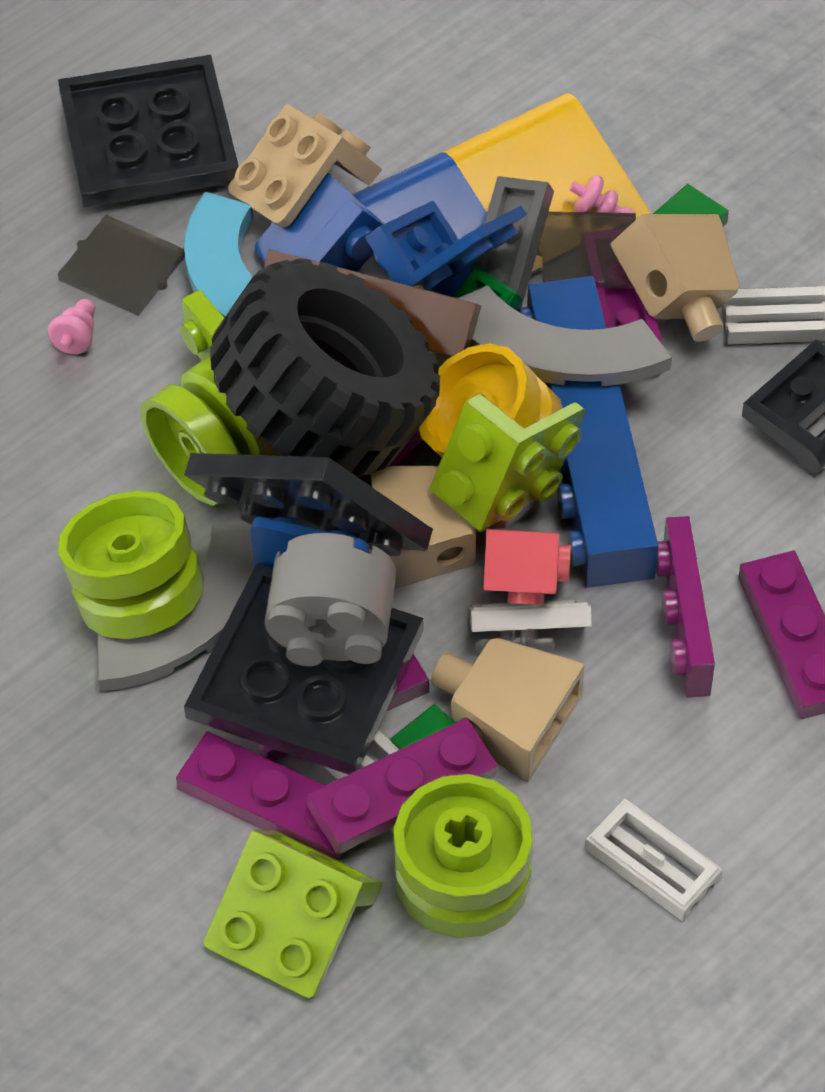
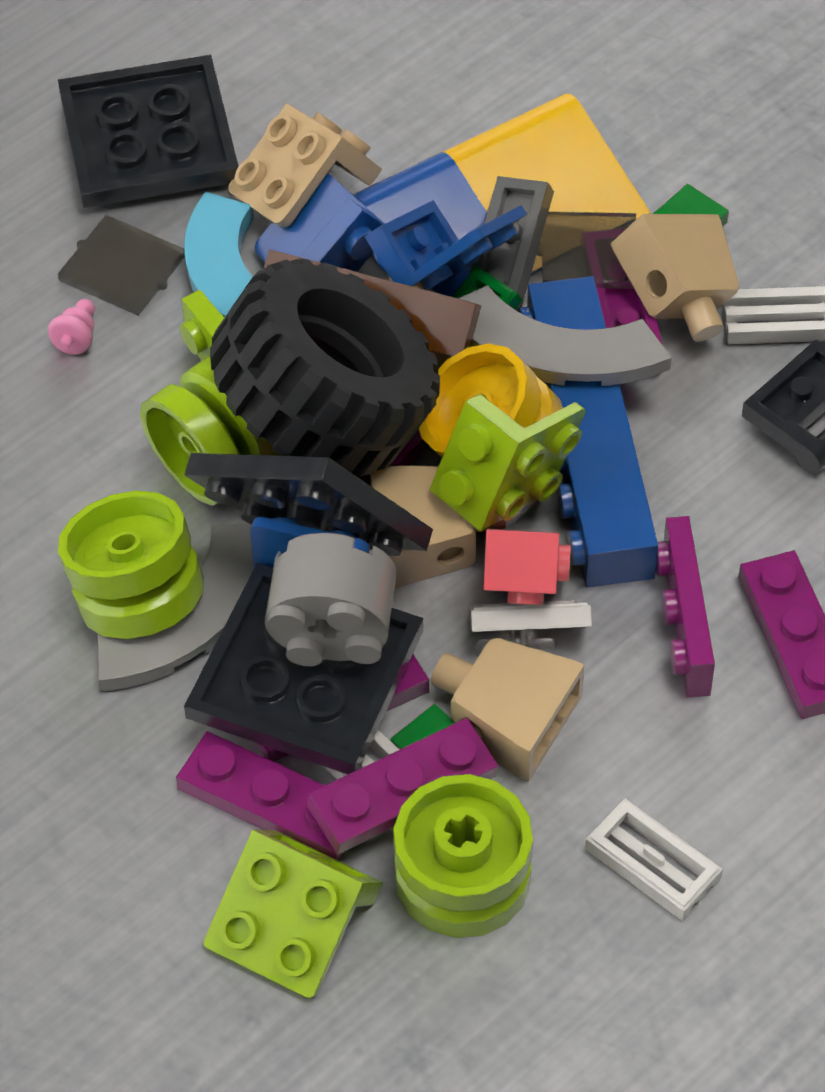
bright pink hair [569,175,635,228] -> none

